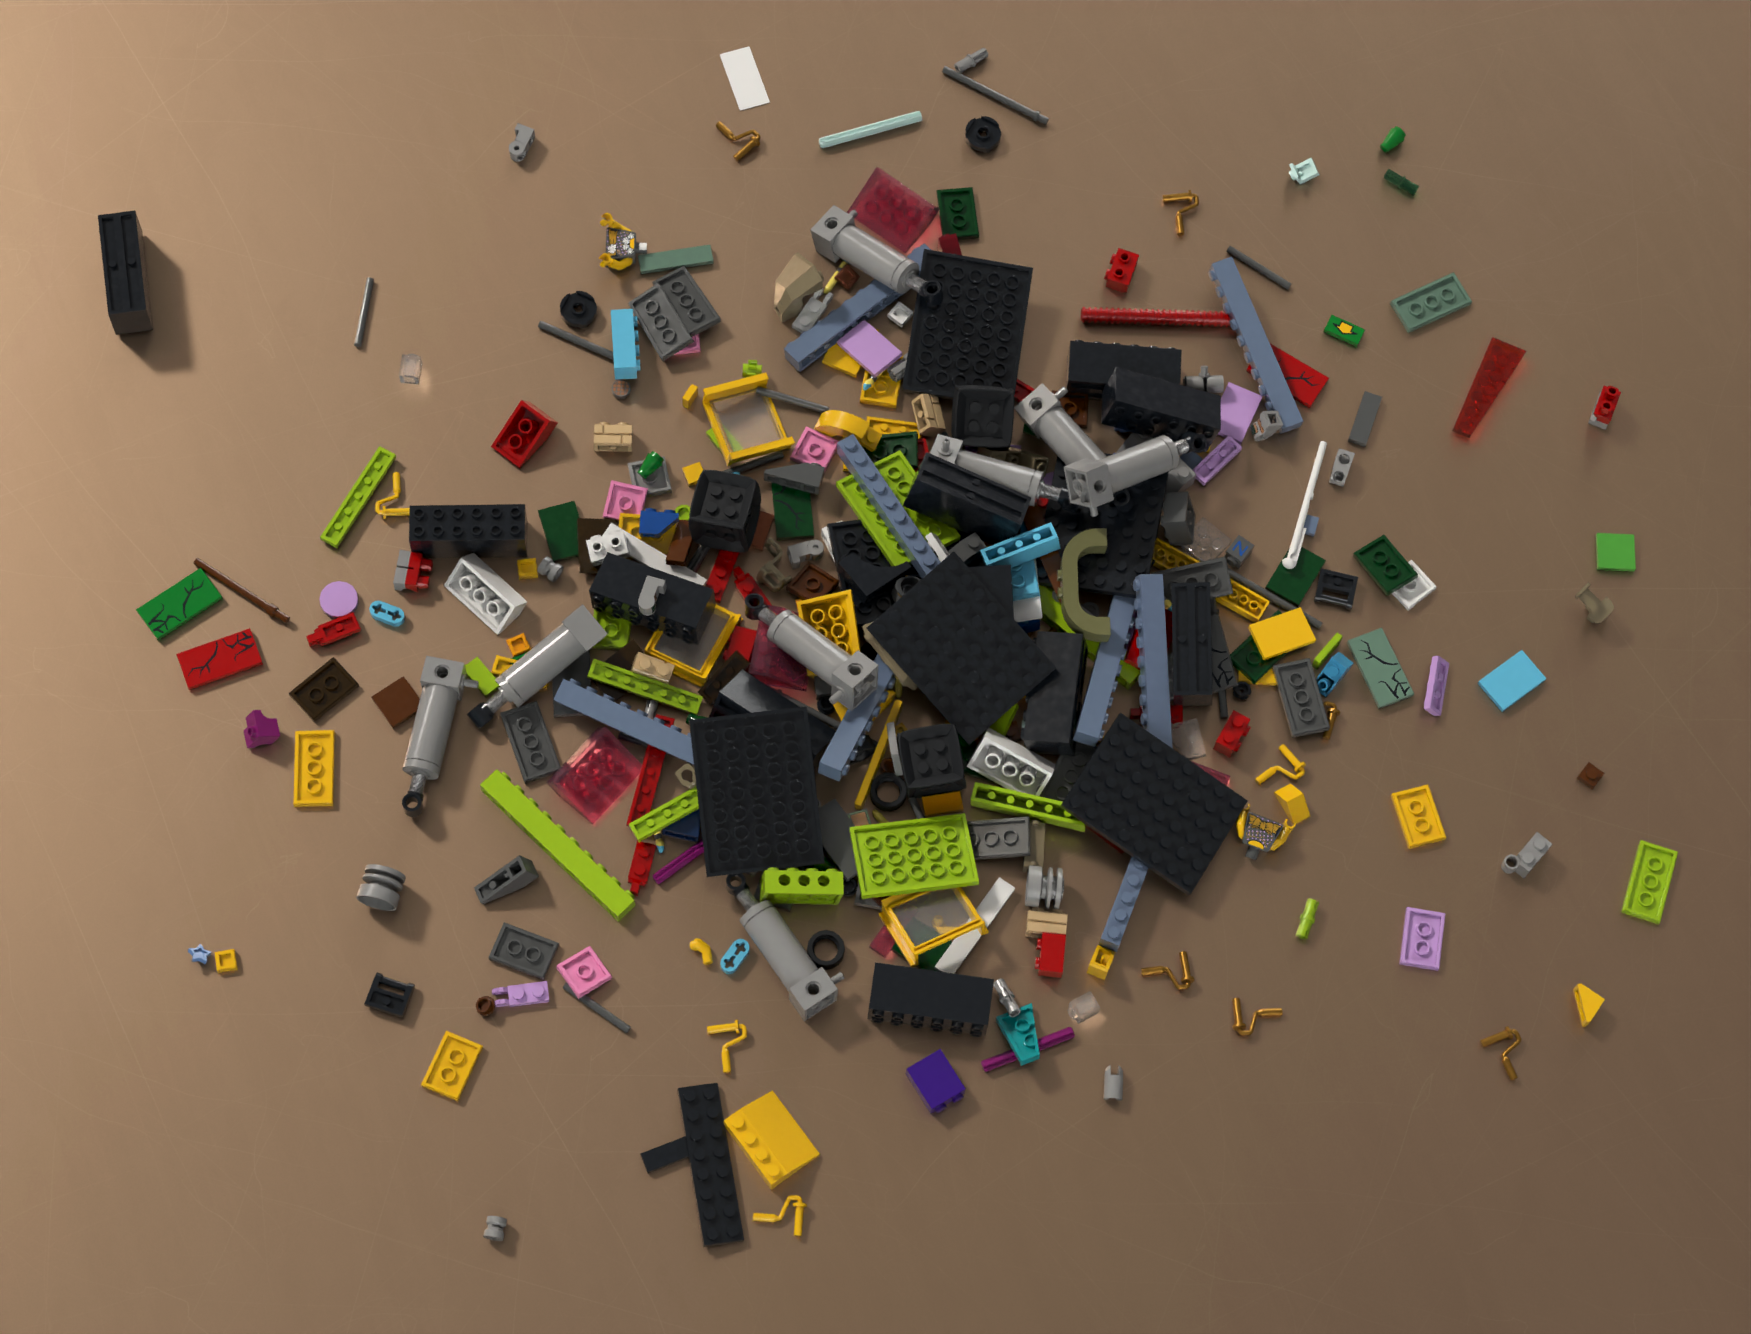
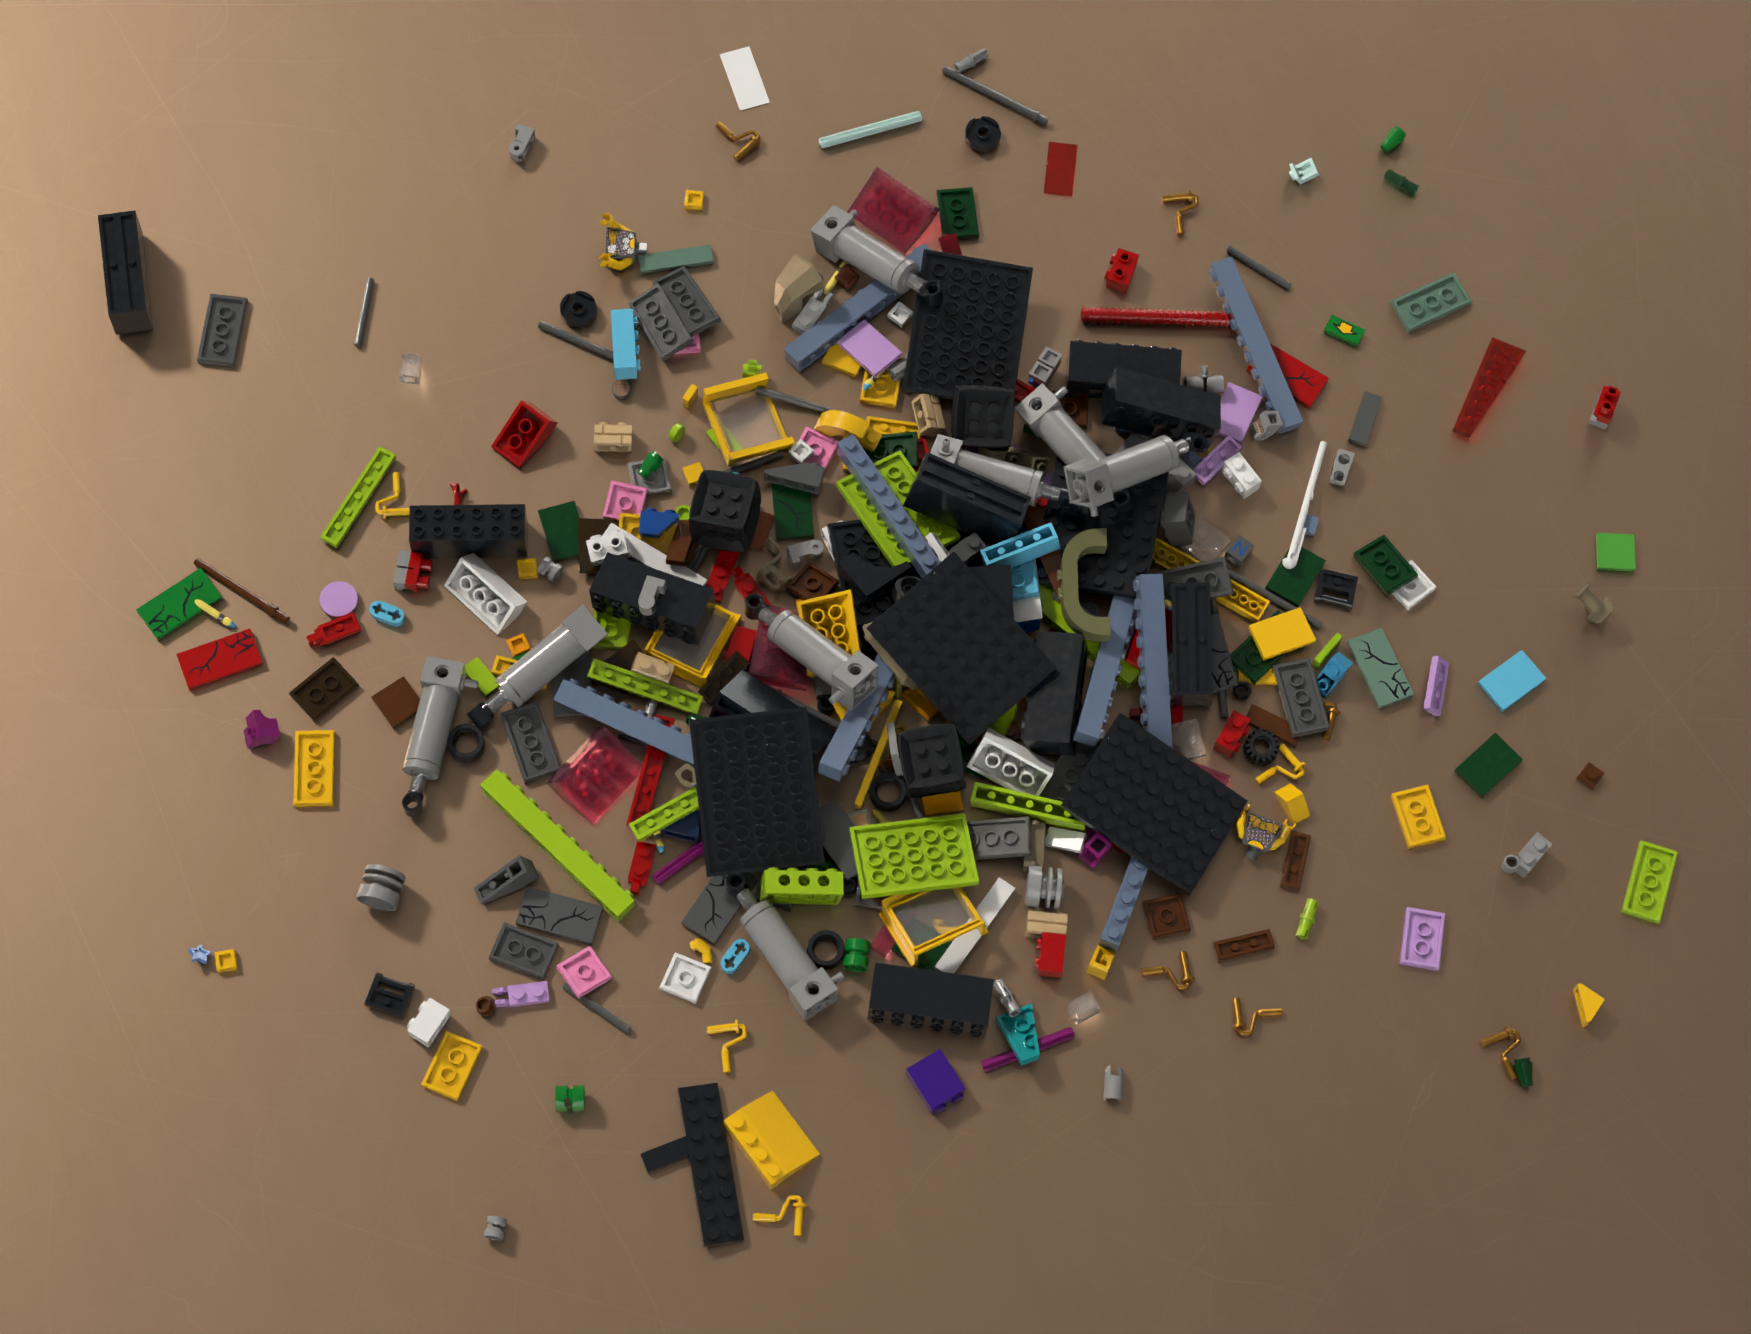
none -> light yellow piece [195,599,235,628]
none -> dark grey tile [197,294,248,367]
none -> white brick [407,998,451,1048]
none -> black tyre [447,723,485,763]
none -> red bar [450,483,467,505]
none -> dark grey tile [516,886,603,945]
none -> green wheel [555,1085,585,1112]
none -> white tile [659,952,712,1004]
none -> lime tile [668,423,685,443]
none -> dark grey tile [681,873,758,945]
none -> yellow tile [684,190,704,210]
none -> white tile [788,439,815,464]
none -> green wheel [843,938,871,972]
none -> light orange tile [901,687,940,722]
none -> light grey hips [1028,346,1062,388]
none -> clear red piece [1044,142,1078,196]
none -> white tile [1044,826,1087,853]
none -> magenta brick [1078,828,1113,869]
none -> reddish brown tile [1142,893,1191,940]
none -> reddish brown tile [1212,929,1275,962]
none -> white brick [1221,452,1262,499]
none -> black tyre [1243,728,1280,766]
none -> reddish brown tile [1246,704,1301,747]
none -> reddish brown tile [1280,831,1311,891]
none -> dark green tile [1455,733,1523,798]
none -> dark green cone [1513,1057,1533,1087]

